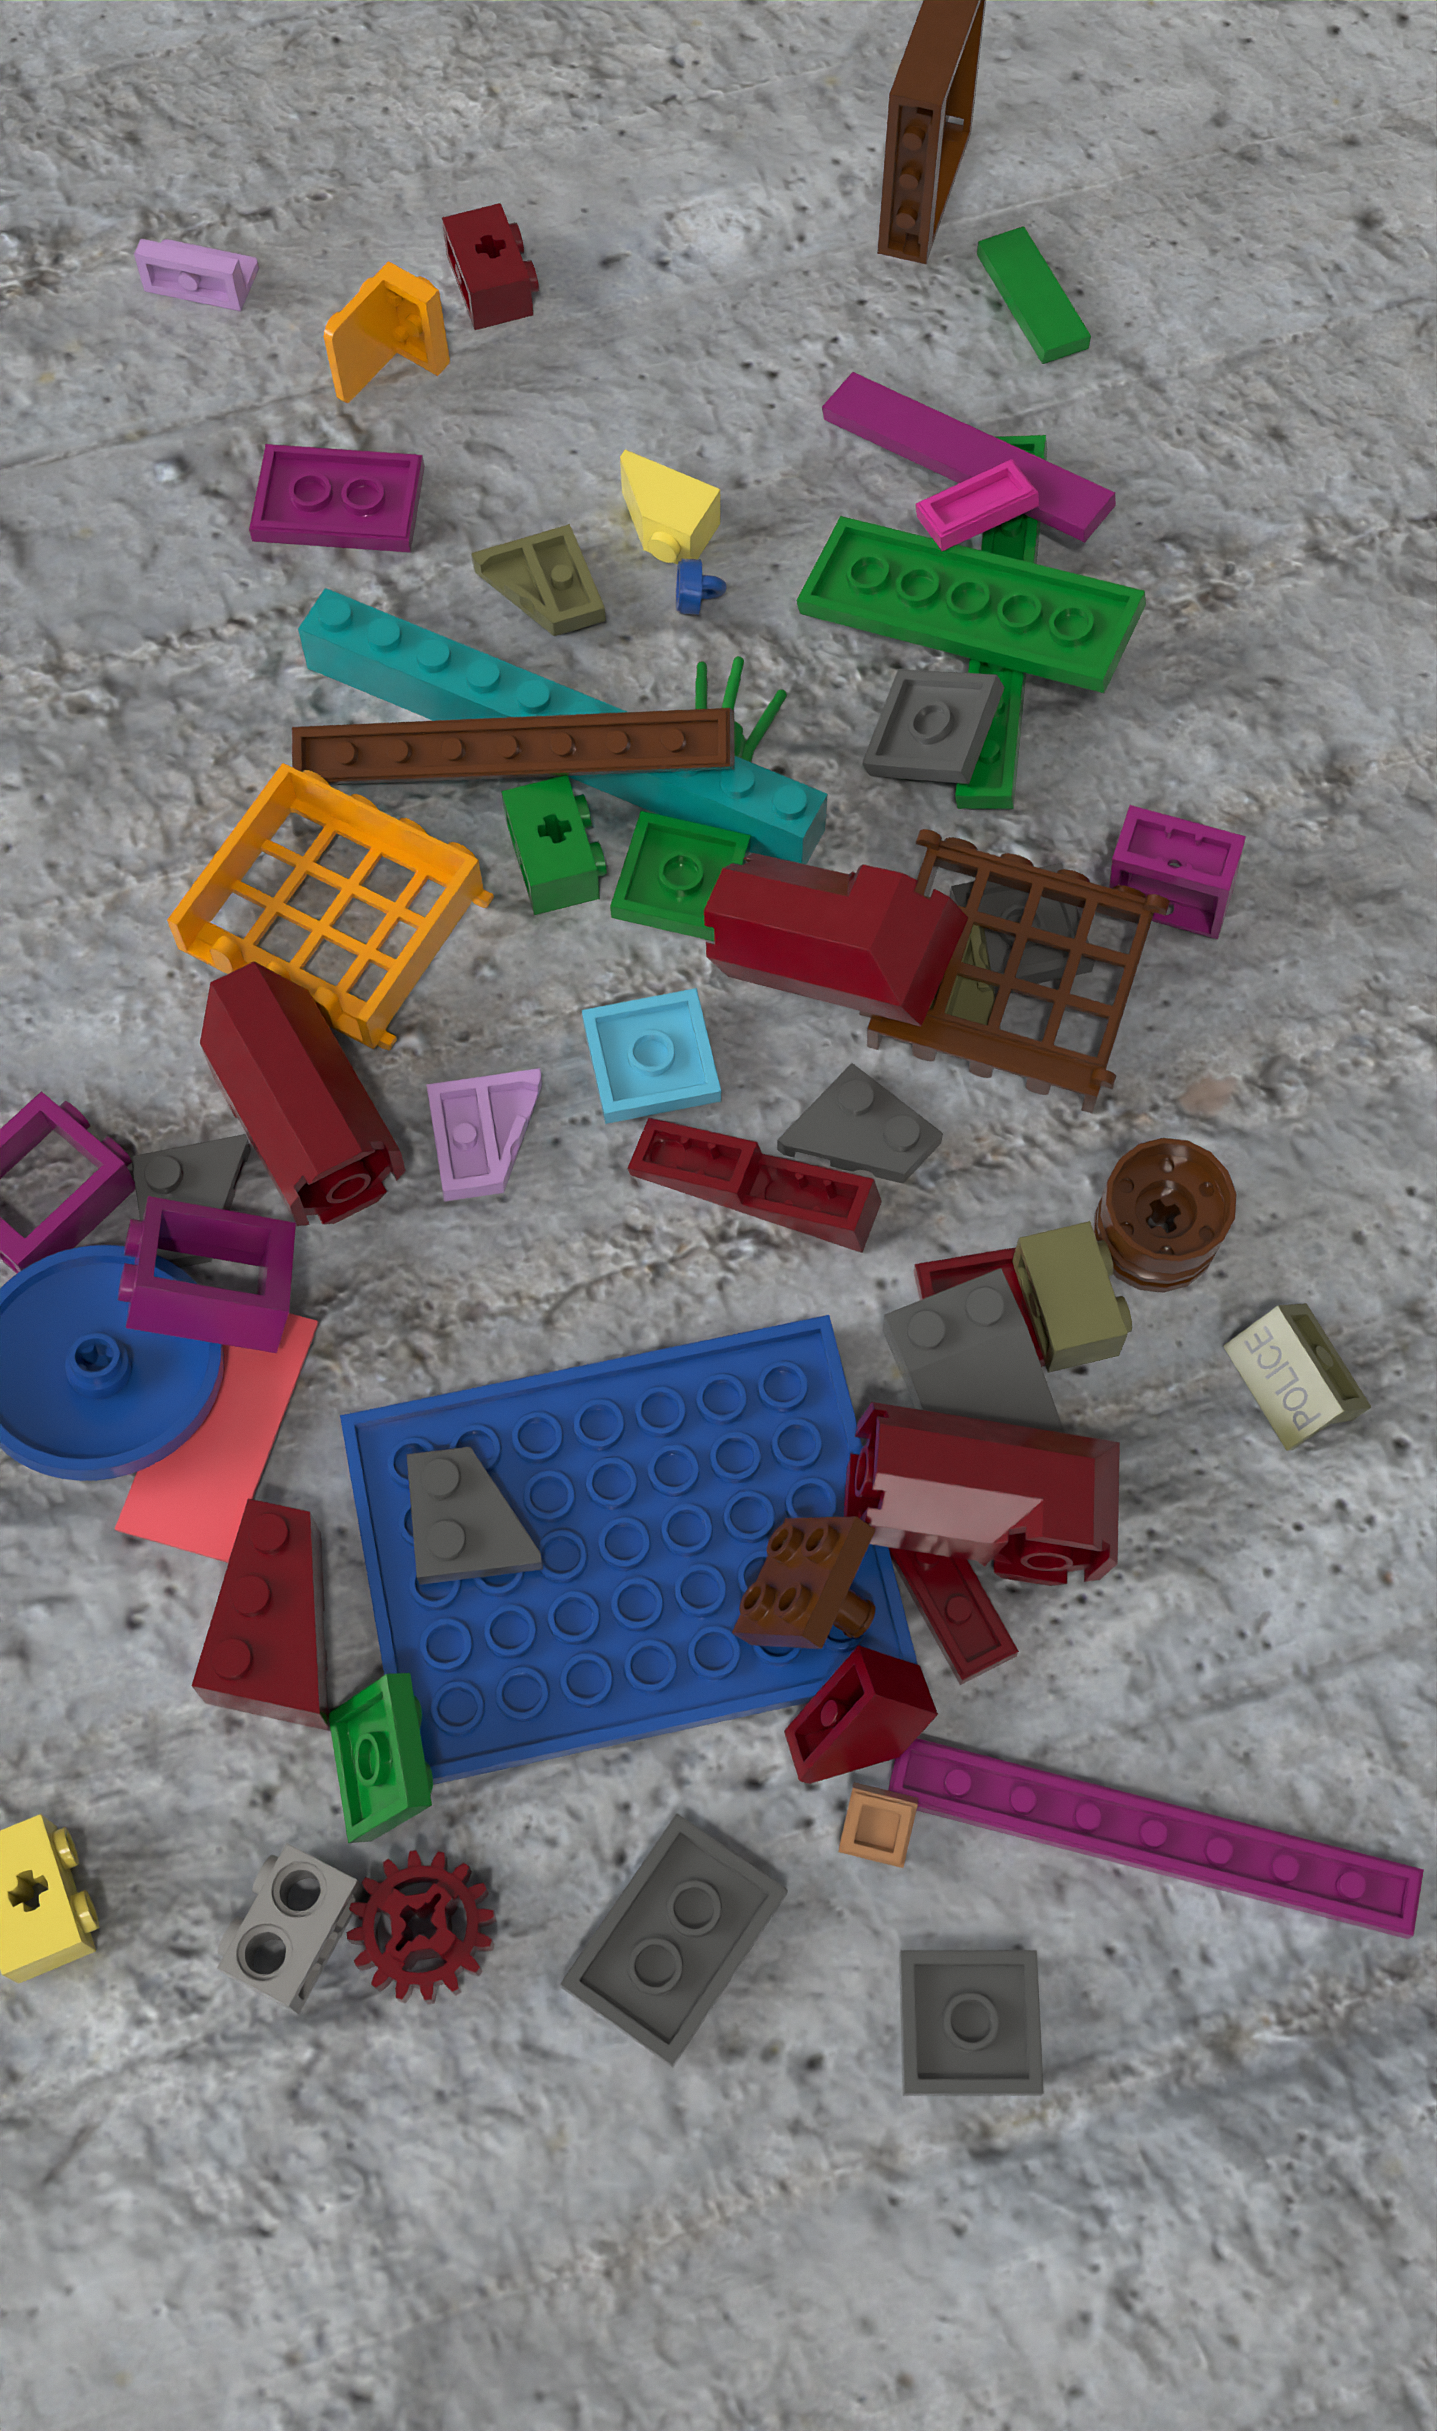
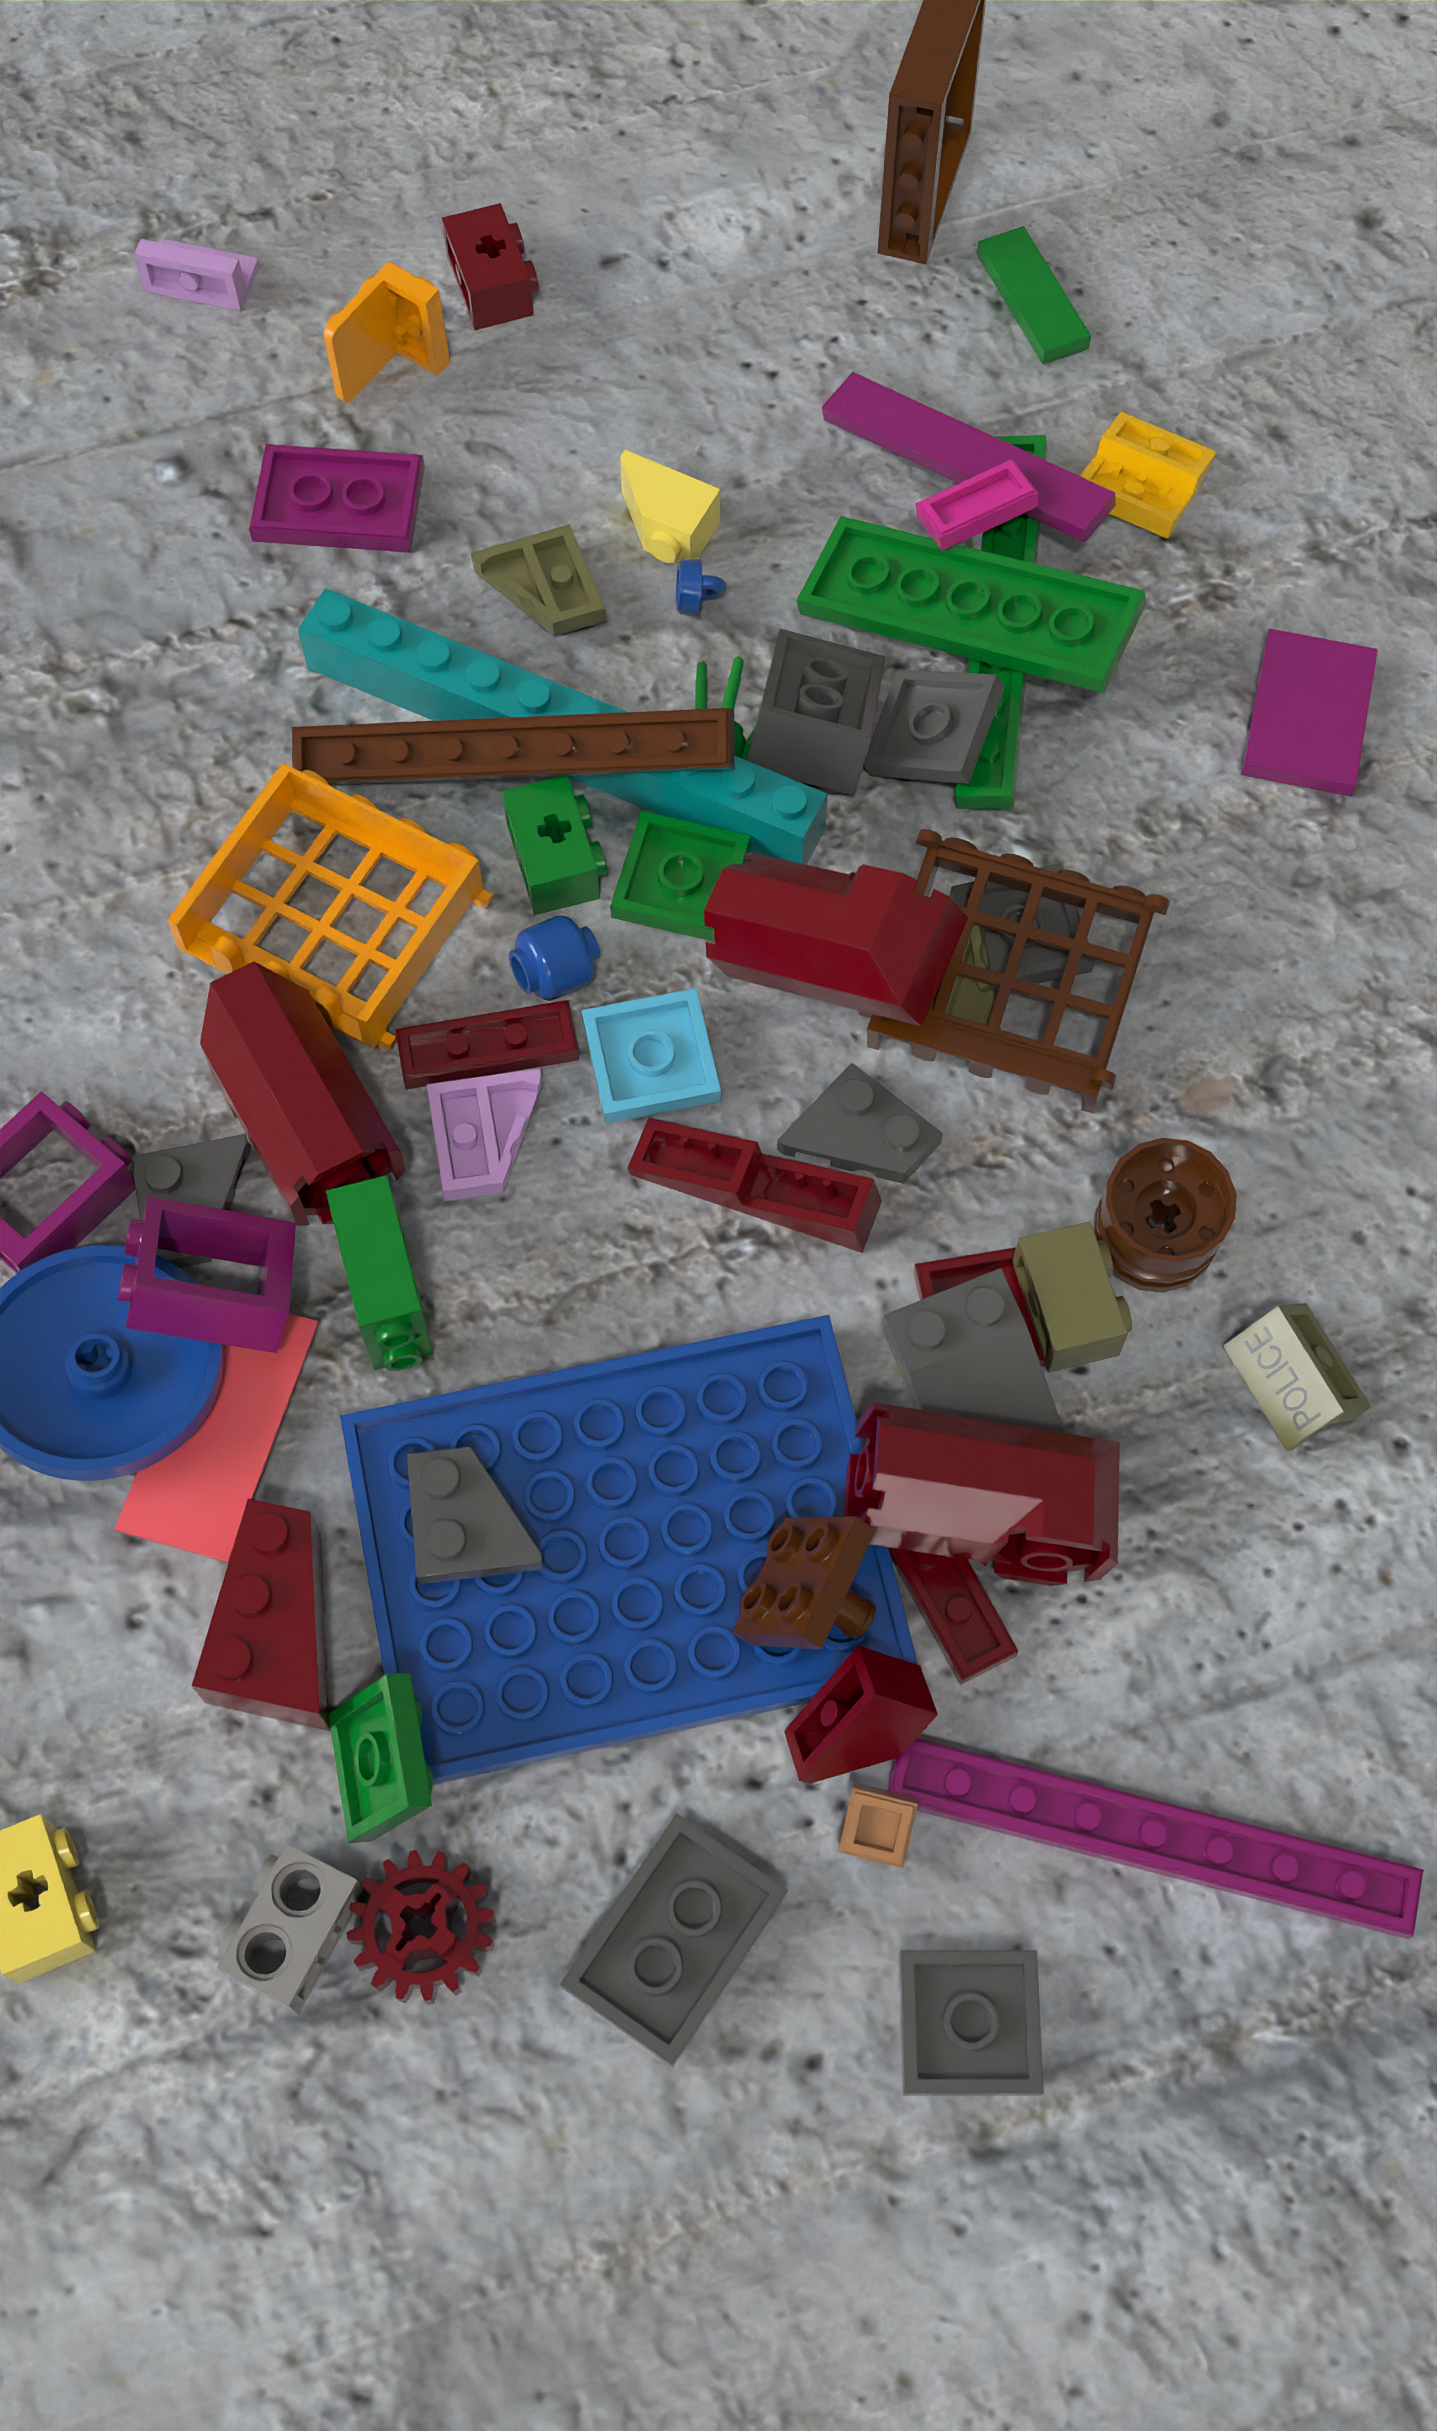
magenta window [1109,805,1246,939] -> none
none -> green window [326,1175,434,1371]
none -> dark red tile [395,1000,579,1090]
none -> blue head [509,915,600,1001]
none -> dark grey slope [747,629,885,796]
none -> yellow slope [1080,411,1217,539]
none -> magenta tile [1241,628,1378,797]

